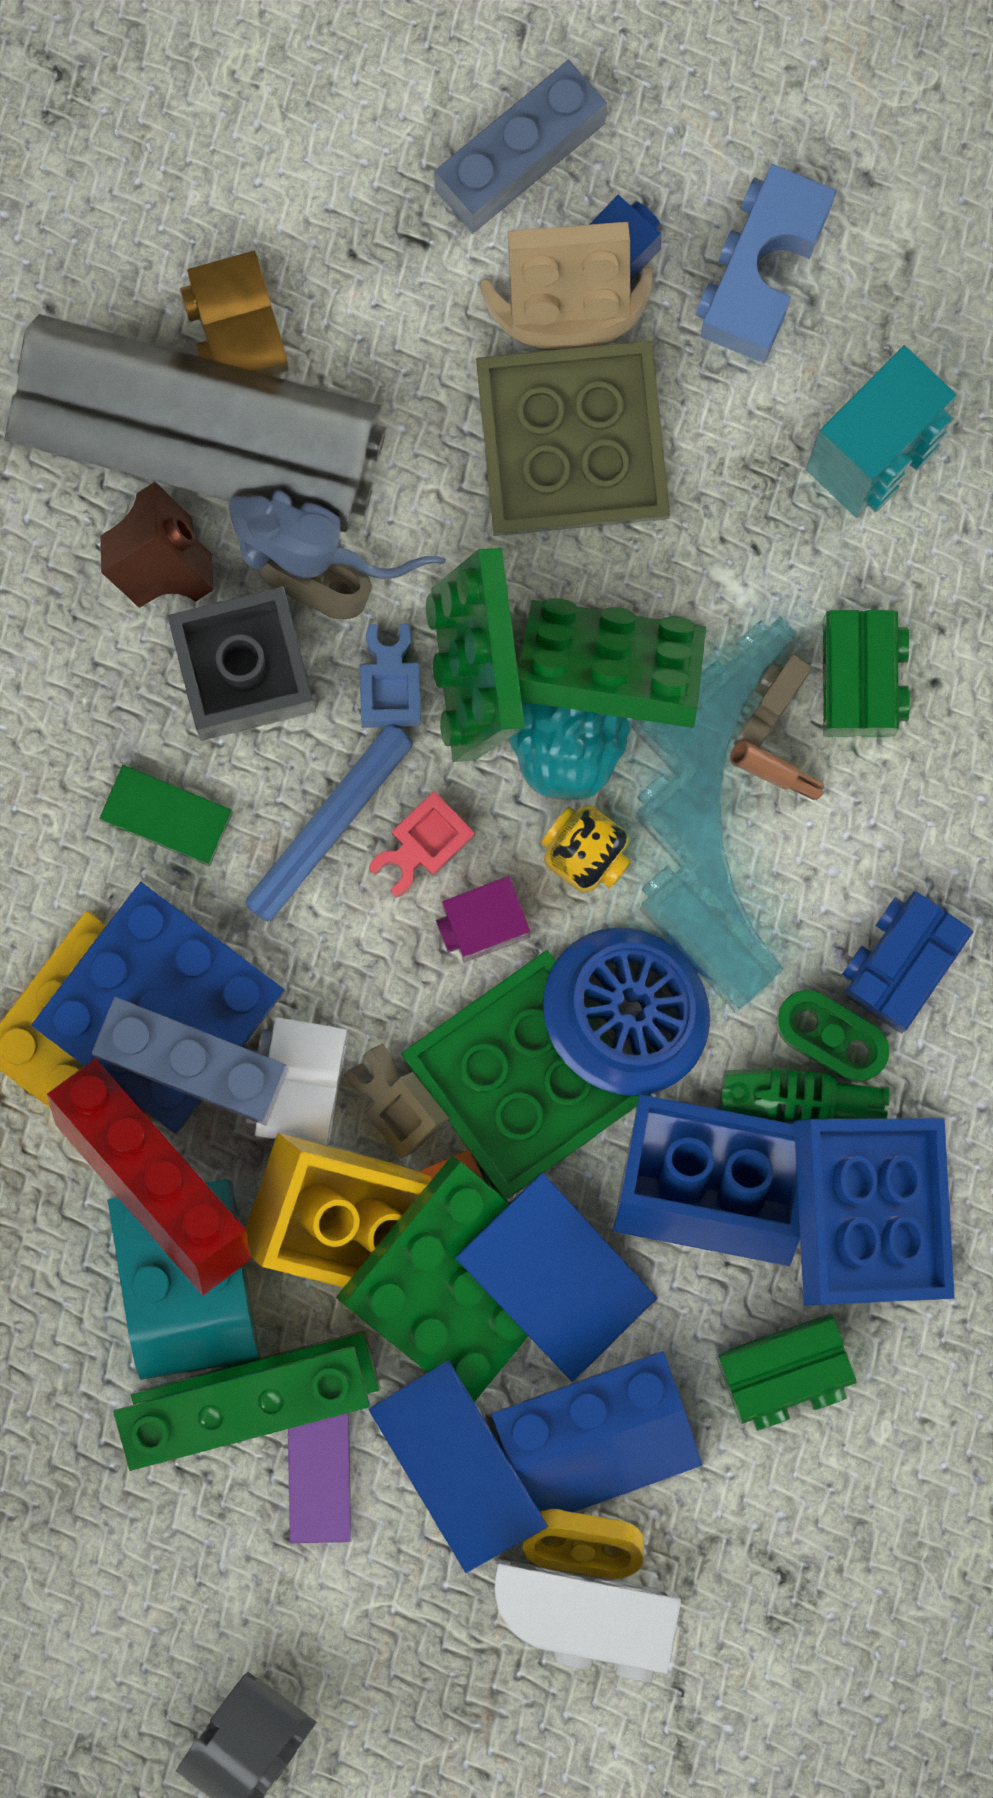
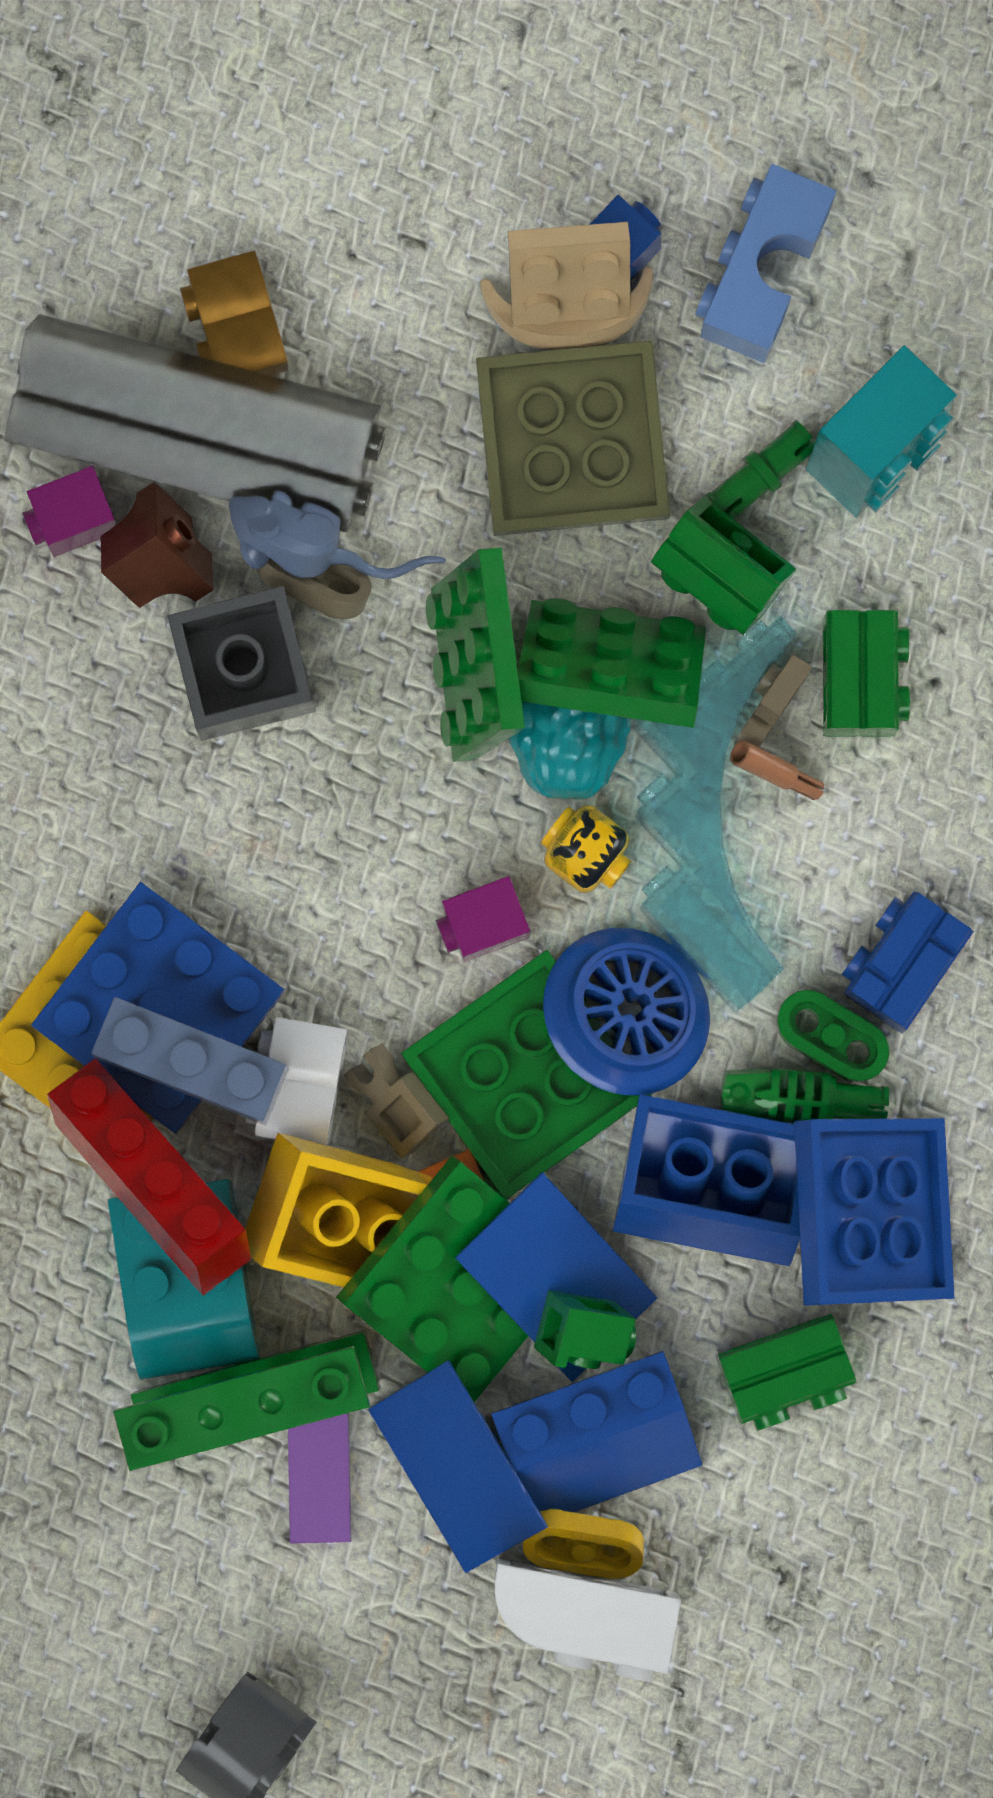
green tile [99,764,233,867] -> none
medium blue axle [246,725,413,922] -> none
medium blue plate [360,623,421,728] -> none
coral plate [369,791,476,898] -> none
sand blue brick [434,59,607,234] -> none
none -> magenta brick [22,466,117,557]
none -> green brick [534,1290,636,1369]
none -> green brick [651,496,796,635]
none -> green pin [705,420,815,519]

